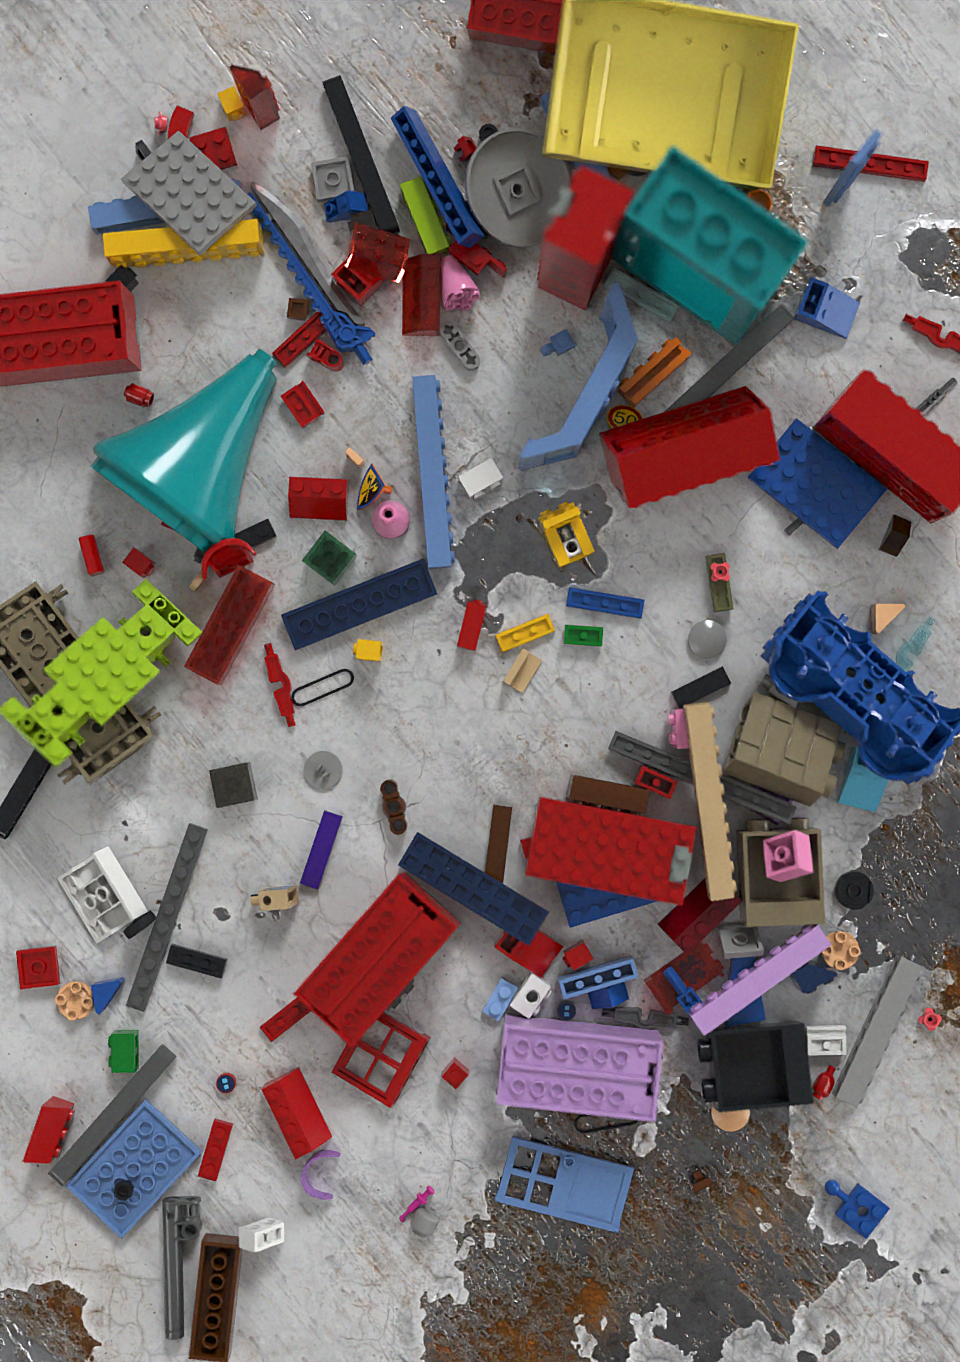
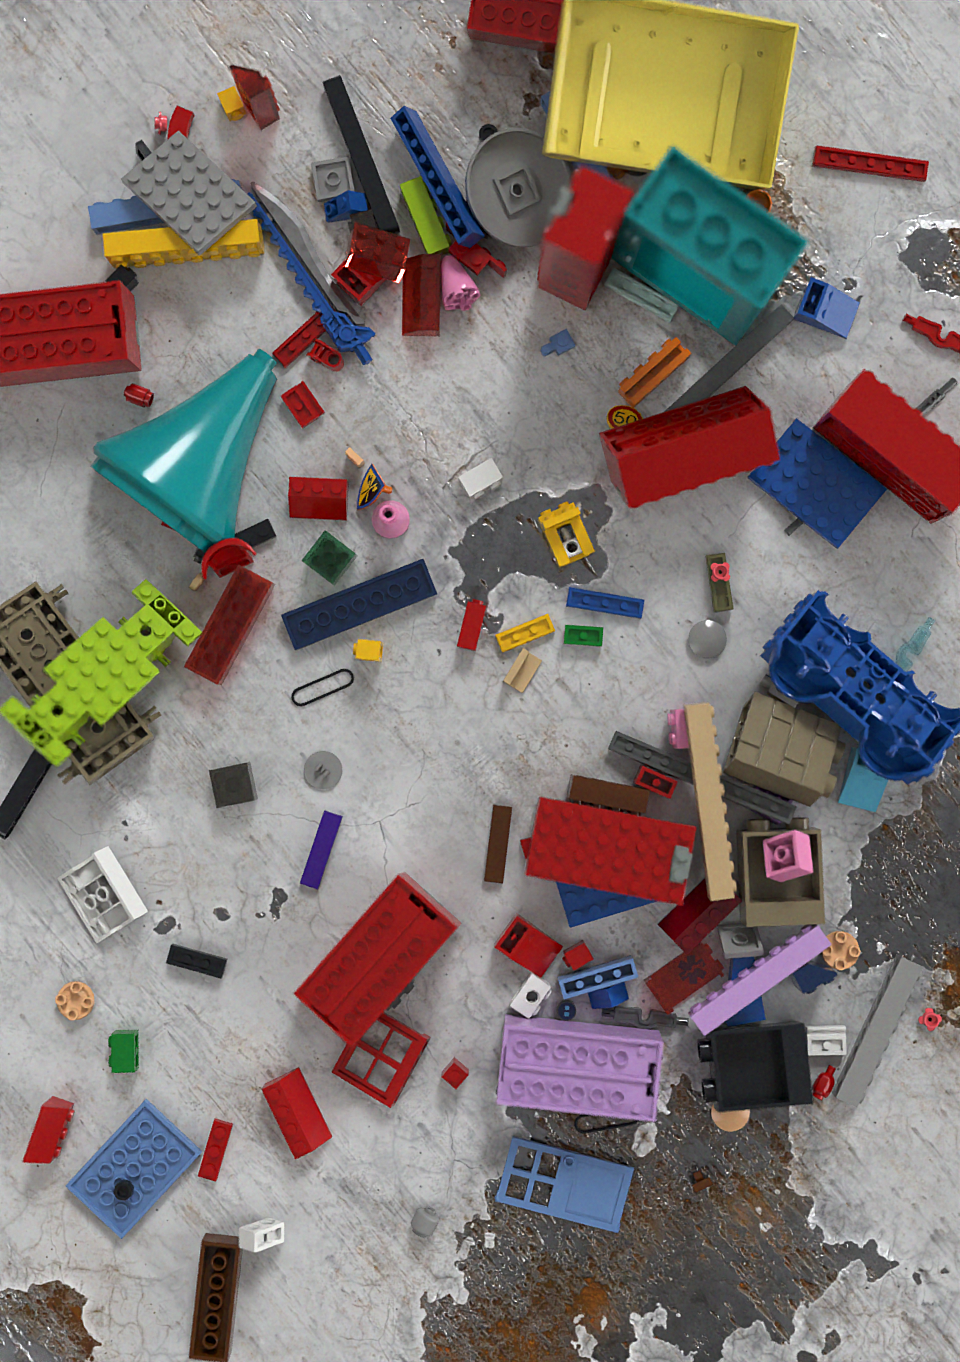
red plate [16,945,61,989] -> none
dark grey beam [48,1044,177,1186] -> none
red brick [78,535,105,577] -> none
blue slope [91,977,125,1015] -> none
red brick [122,547,156,578] -> none
black tyre [123,910,156,939] -> none
dark grey plate [126,823,208,1012] -> none
dark grey piece [162,1196,202,1340] -> none
red plate [189,127,237,170] -> none
dark blue tile [216,1073,236,1093] -> none
tan torso [250,885,299,911] -> none
red tile [260,997,311,1042] -> none
red piece [264,643,296,727] -> none
reddish brown plate [287,298,309,321] -> none
medium lavender piece [301,1150,341,1200] -> none
reddish brown piece [380,779,408,835] -> none
dark blue plate [398,832,549,946] -> none
dark pink piece [399,1185,435,1222] -> none
medium blue brick [412,375,455,569] -> none
light grey beam [440,321,480,371] -> none
red tile [453,136,477,162] -> none
light blue plate [482,977,518,1021] -> none
medium blue window [518,282,638,471] -> none
blue connector [663,966,702,1020] -> none
black tile [671,666,731,709] -> none
medium blue plate [823,129,882,207] -> none
blue plate [824,1180,890,1239] -> none
black tile [834,871,874,910] -> none
light nougat slope [871,604,906,635] -> none
dark brown slope [879,514,911,557] -> none

